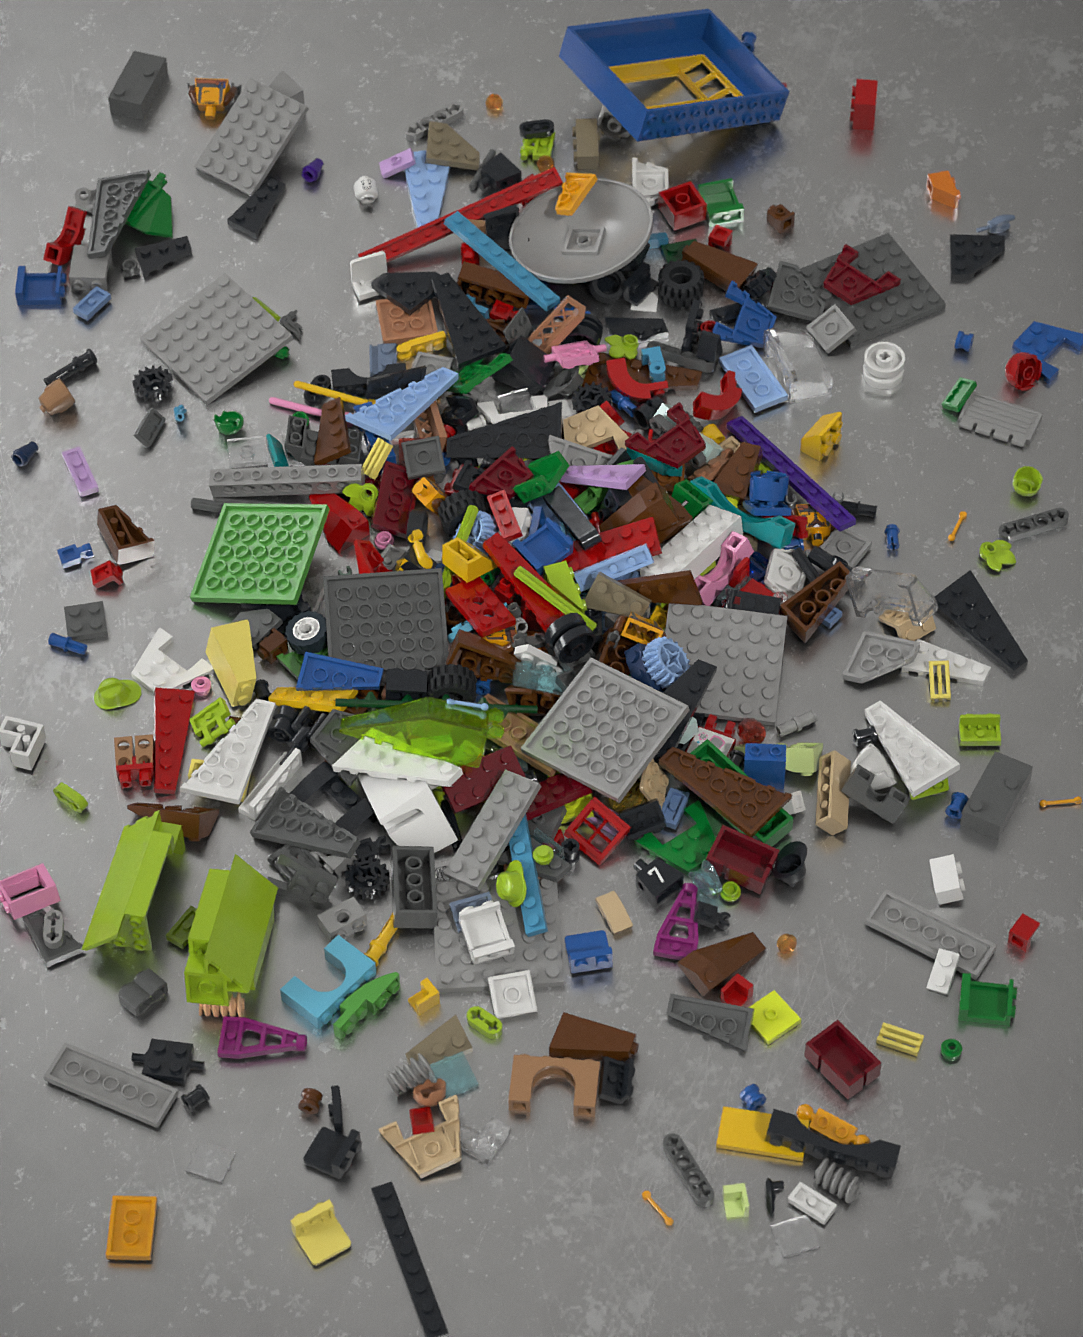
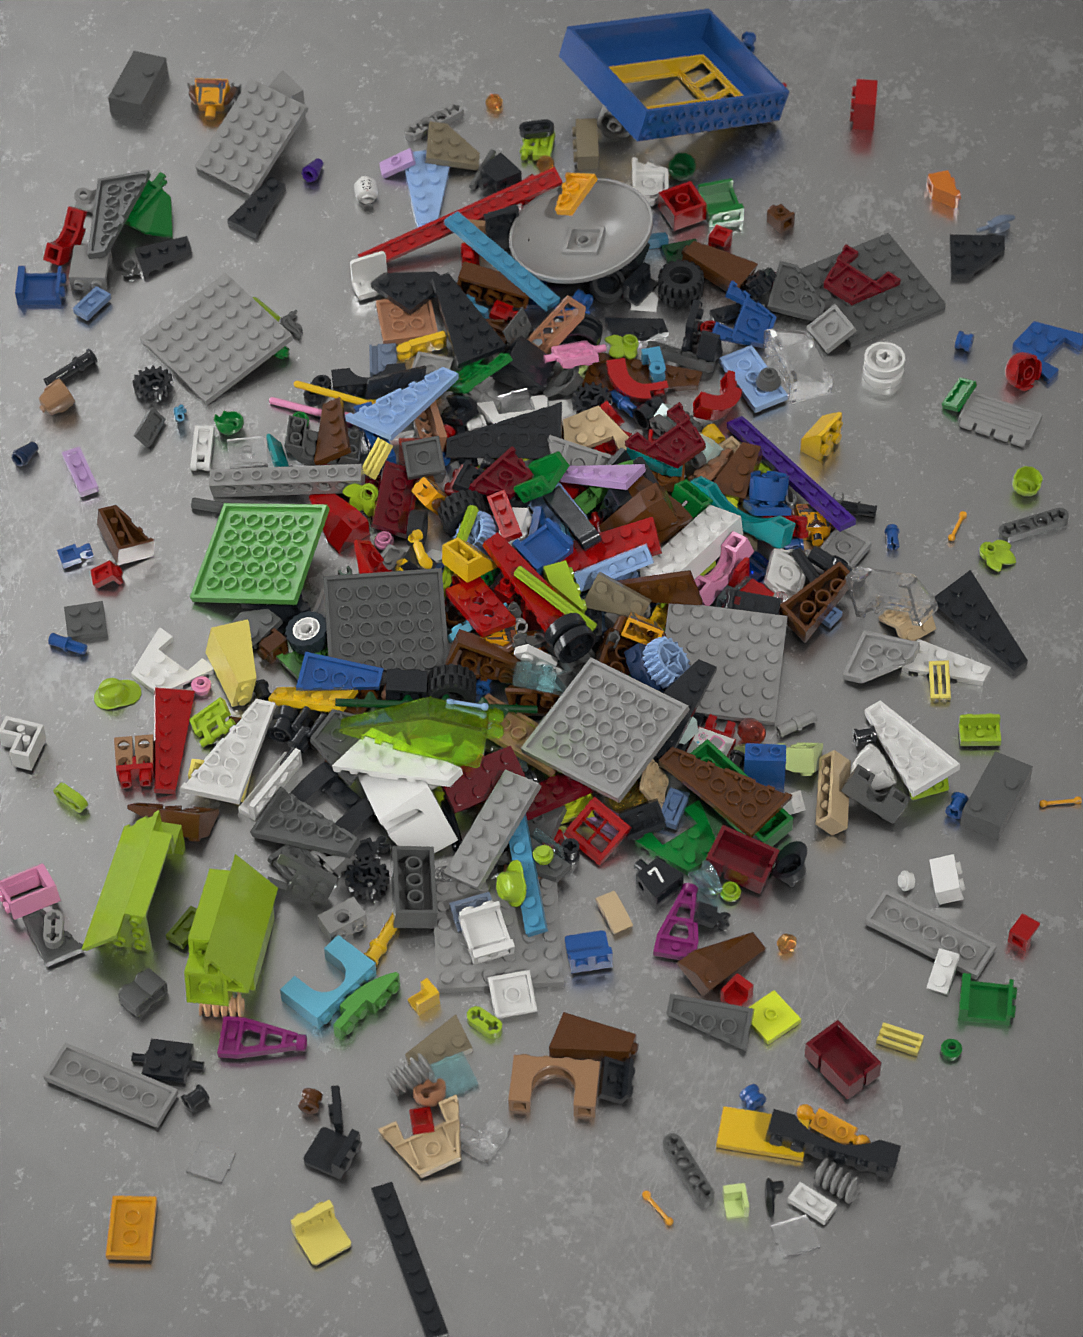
none -> white plate [191,426,215,471]
none -> blue wheel [572,290,593,311]
none -> dark green hair [668,153,696,181]
none -> dark grey cone [756,368,781,392]
none -> white plate [898,870,915,891]

